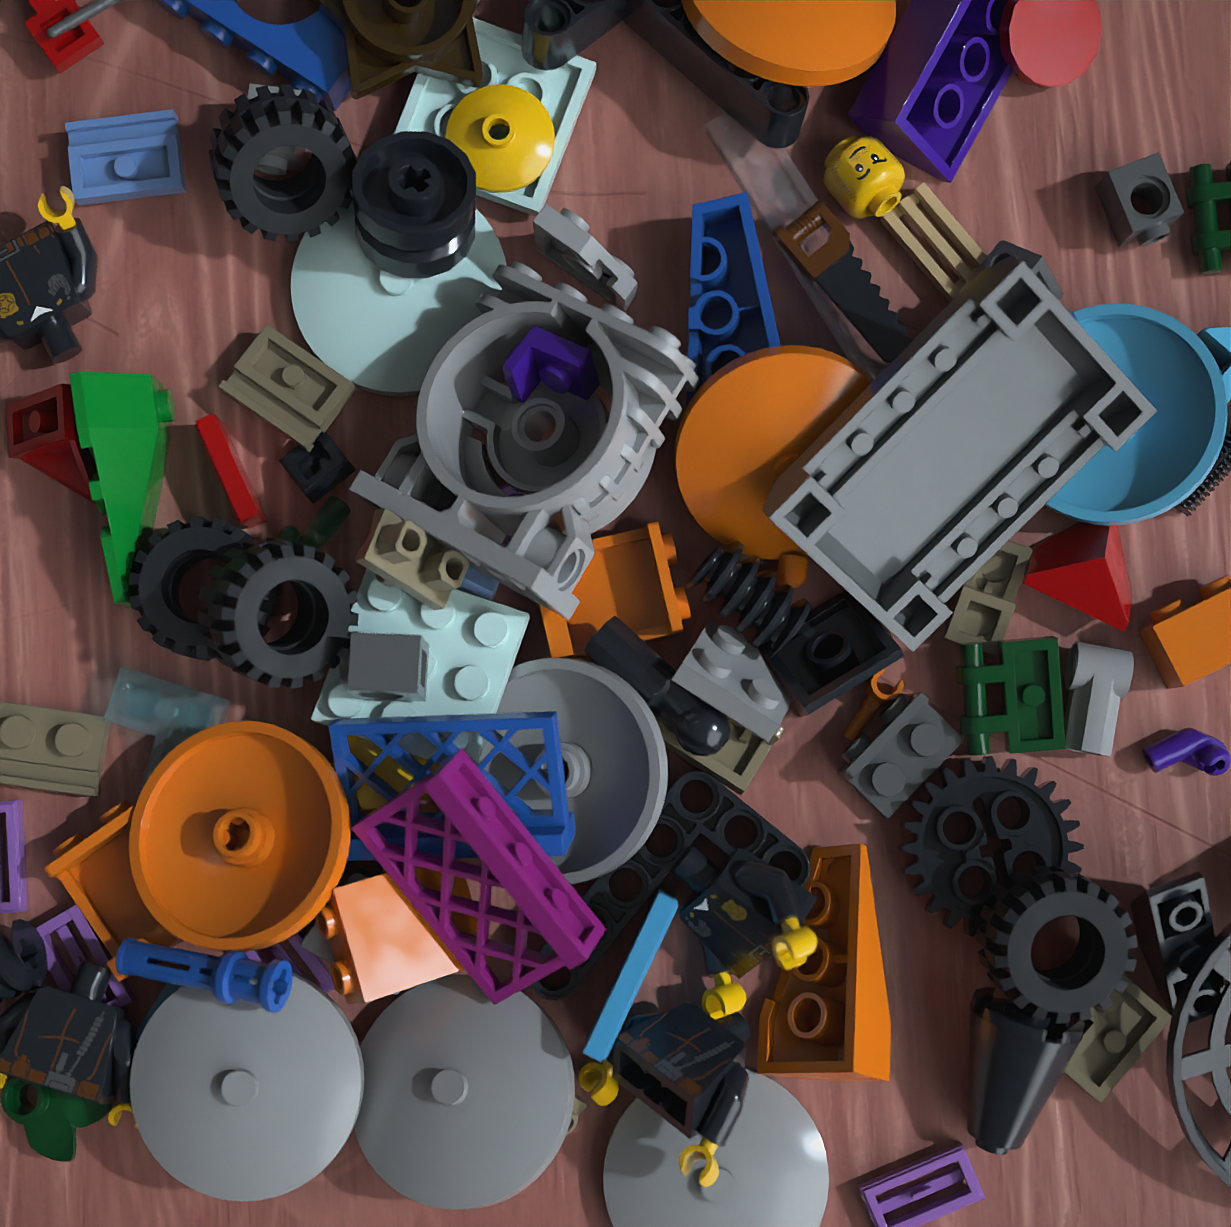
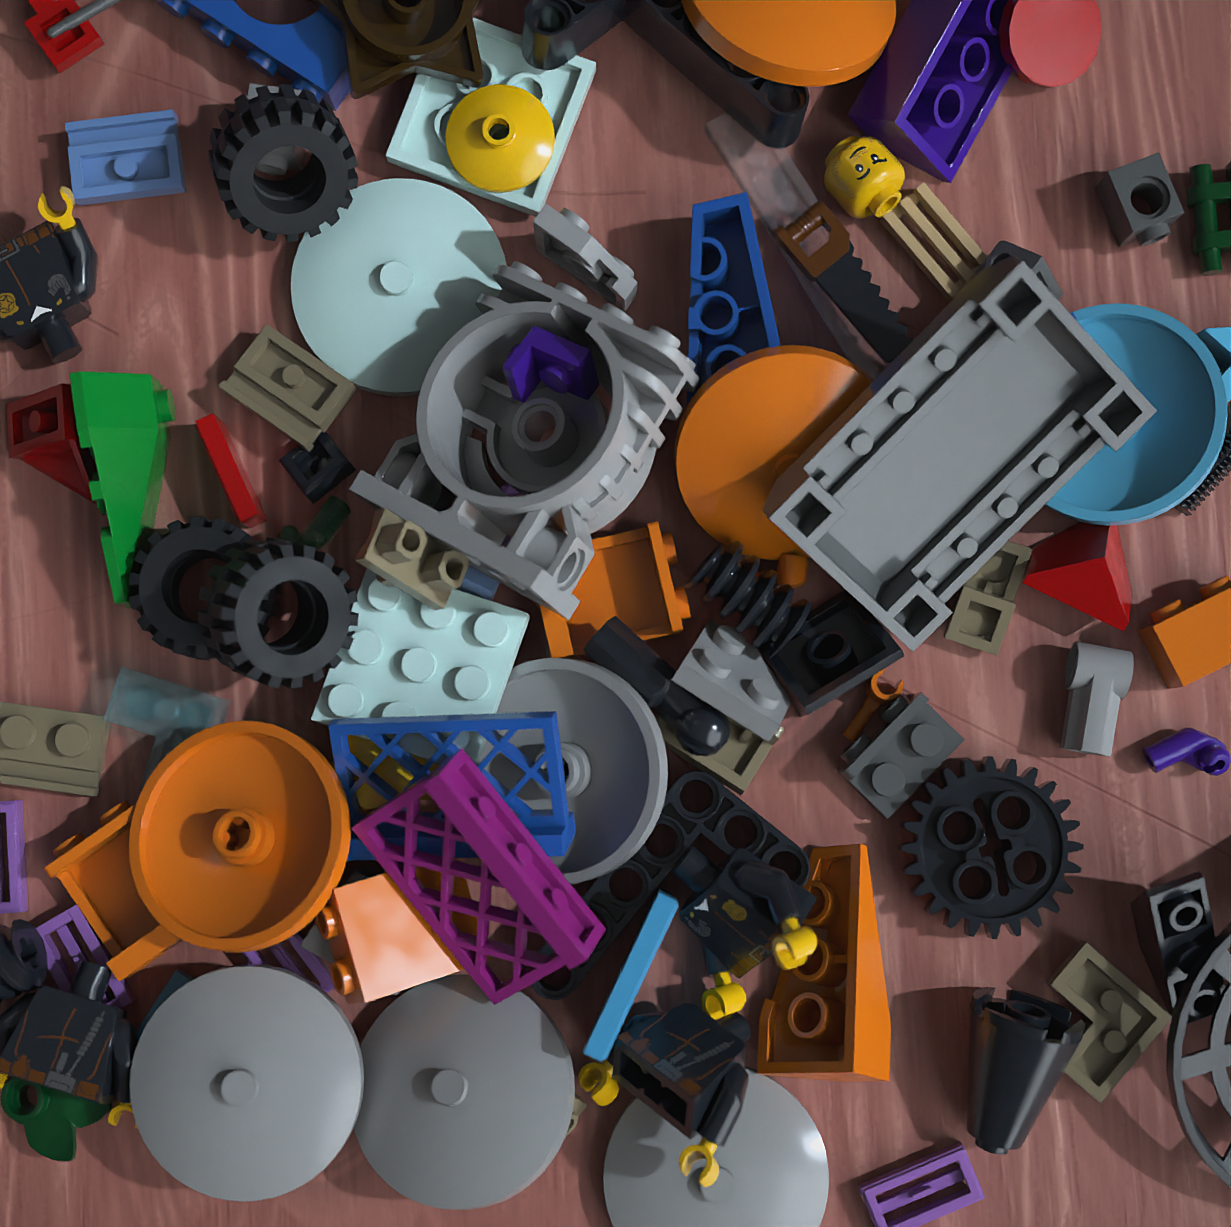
blue pin [116,938,293,1013] -> none
dark grey brick [339,632,429,702] -> none
black wheel [352,131,476,278] -> none
dark green plate [956,636,1066,756] -> none
black tyre [976,865,1137,1023] -> none

